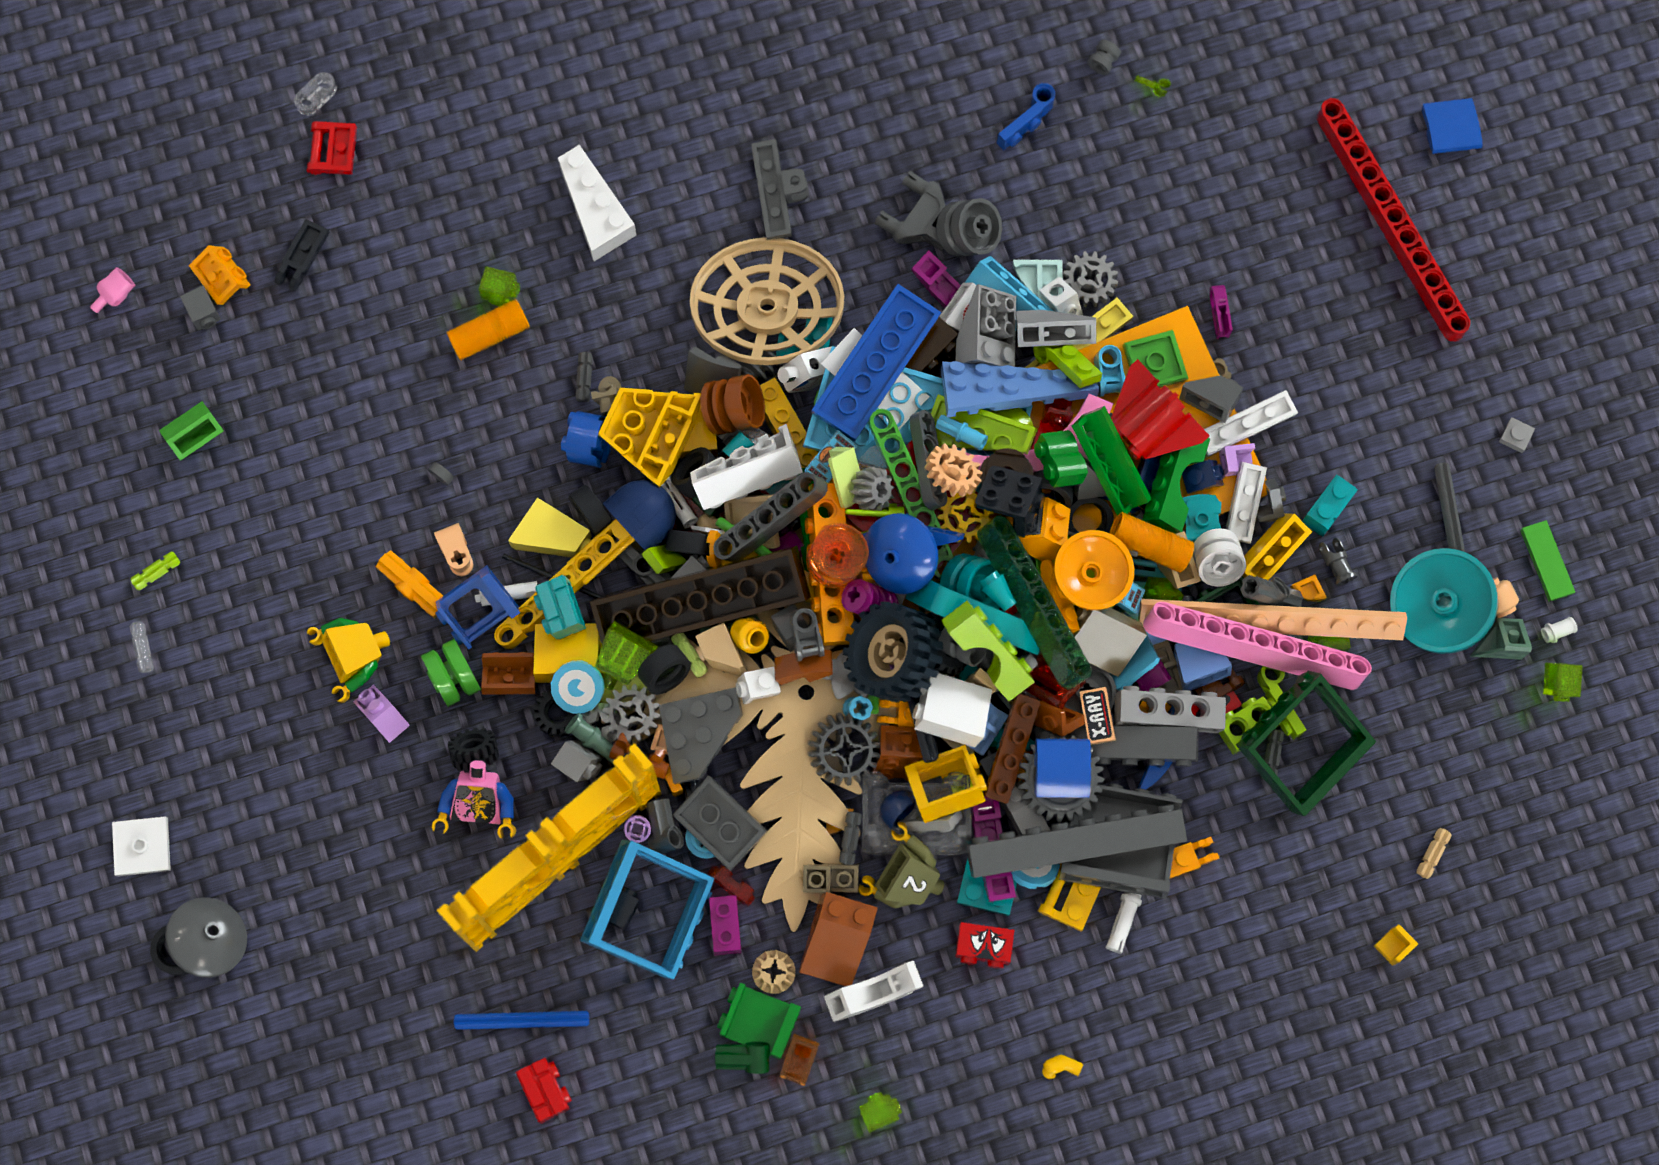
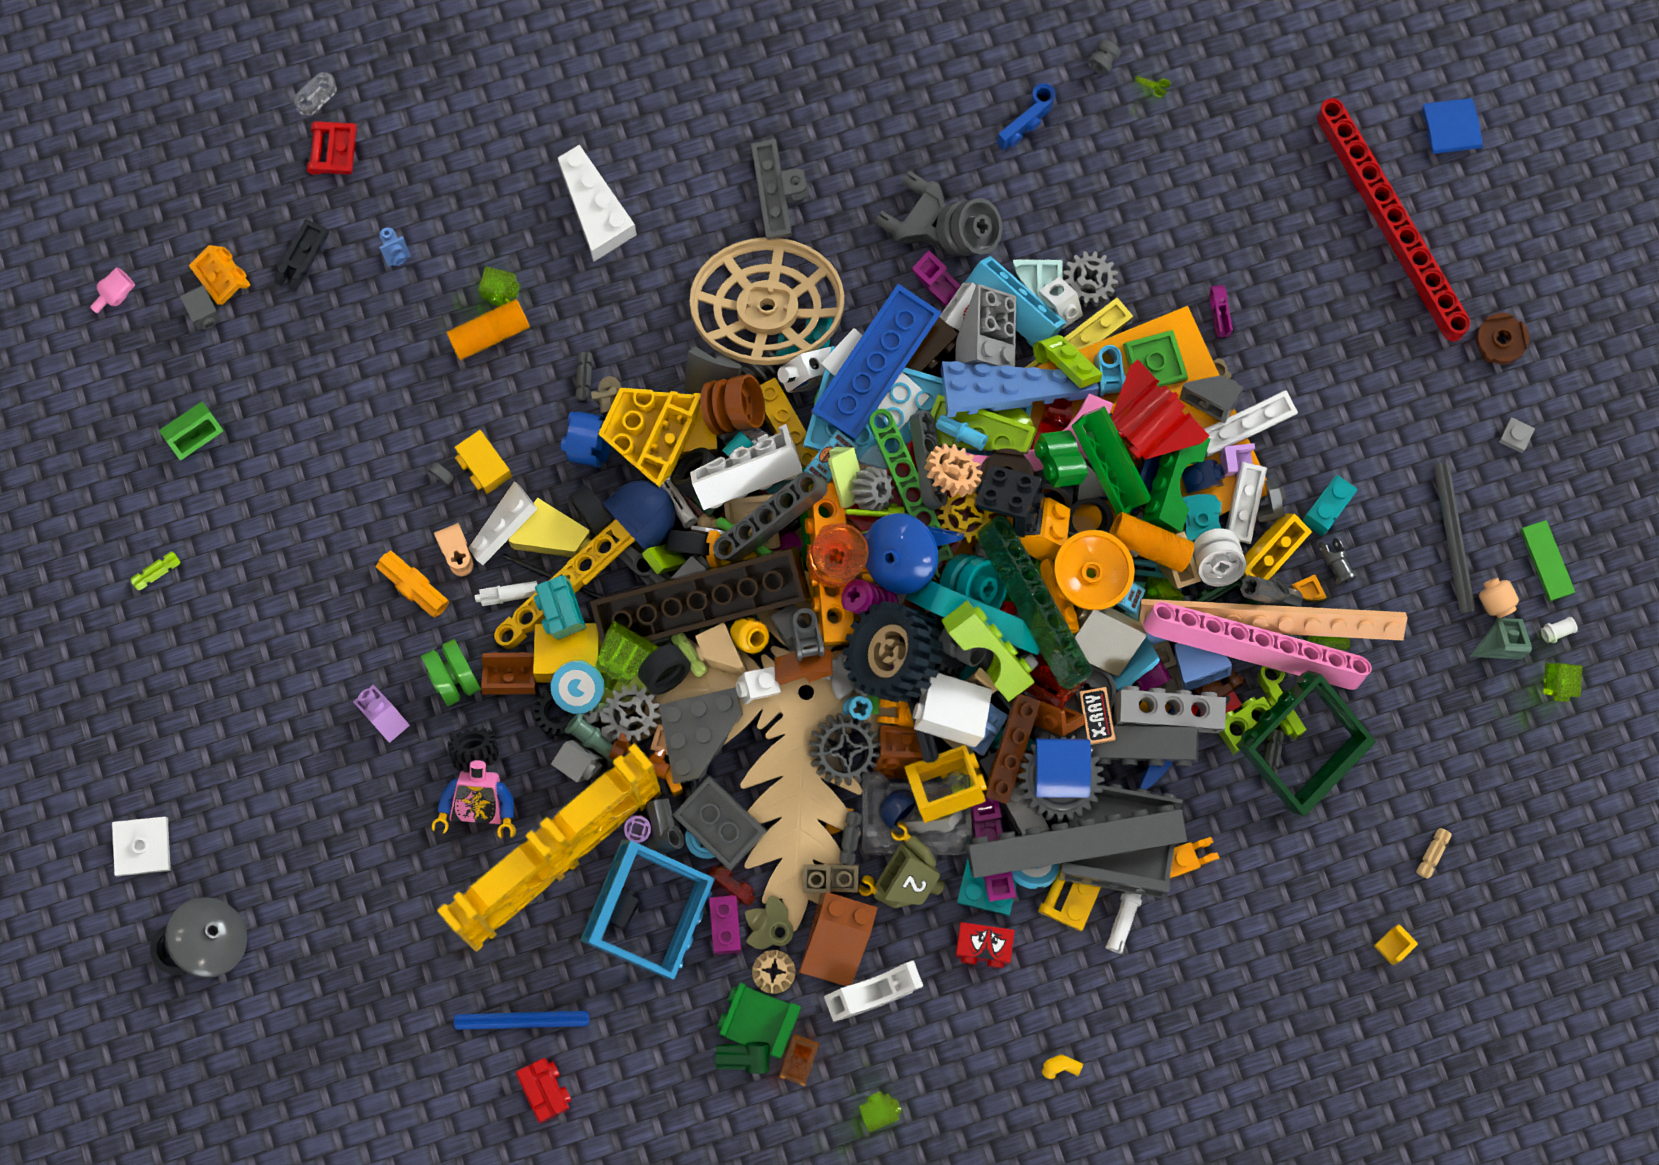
clear axle [129,621,154,673] -> none
yellow torso [307,618,390,702] -> none
blue window [435,565,520,649] -> none
teal cone [980,570,1017,612] -> none
light grey slope [1016,310,1096,347] -> none
teal dish [1390,548,1498,654] -> none
none -> medium blue hinge [379,227,411,267]
none -> yellow brick [454,430,512,494]
none -> white wing [468,481,537,565]
none -> olive plate [745,896,794,949]
none -> reddish brown plate [1476,313,1529,365]

